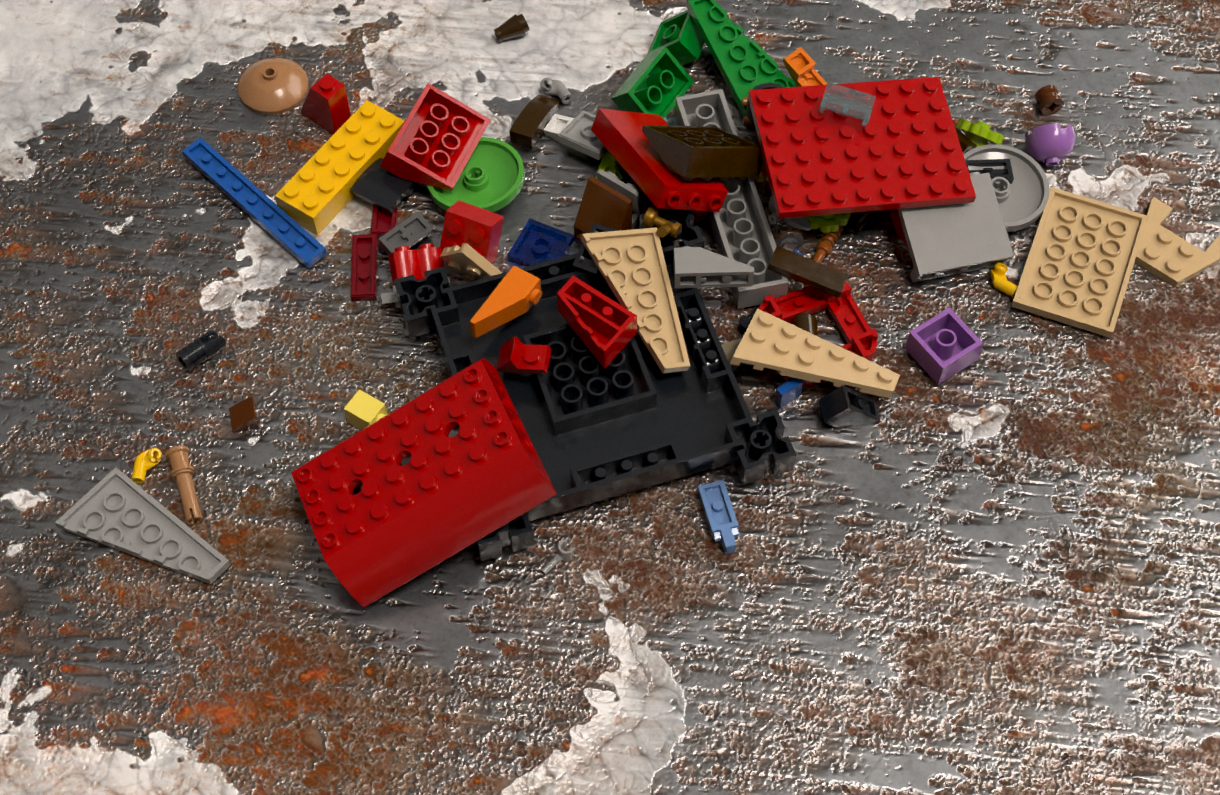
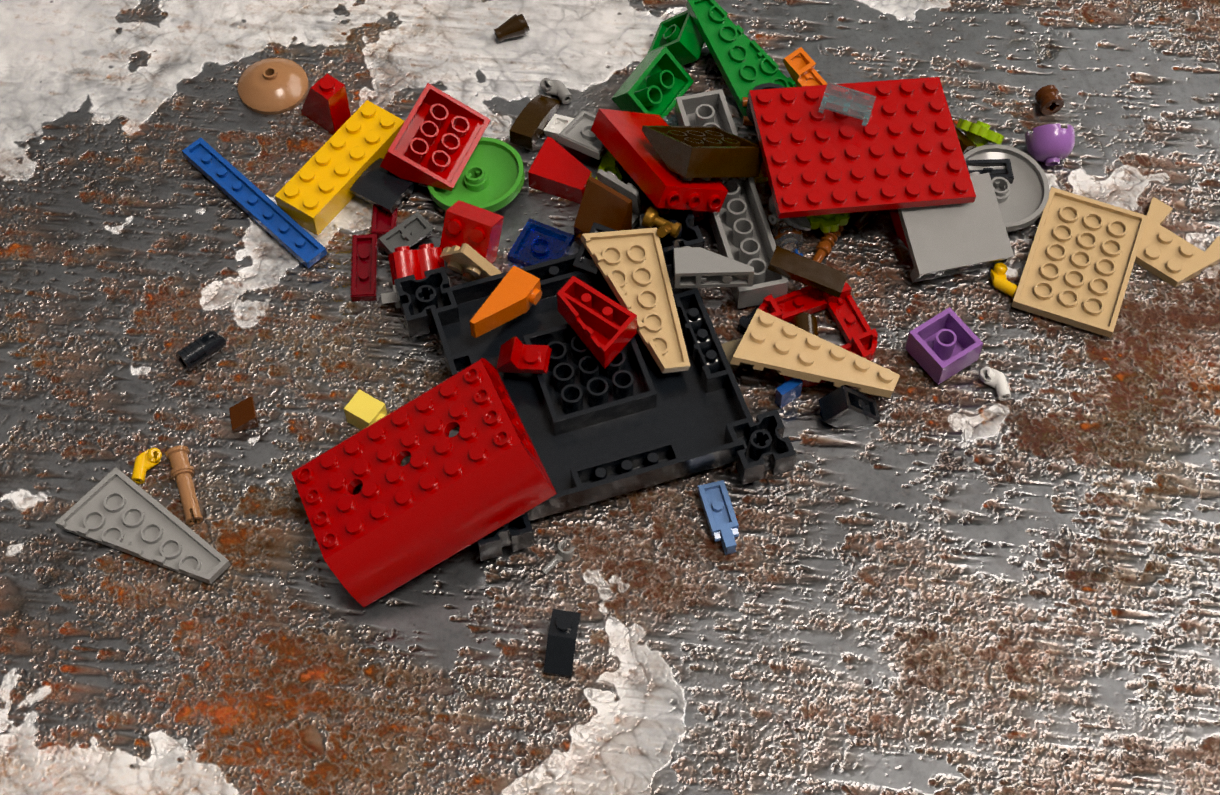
none -> red slope [528,136,592,204]
none -> black slope [544,609,582,679]
none -> white arm [979,366,1011,401]

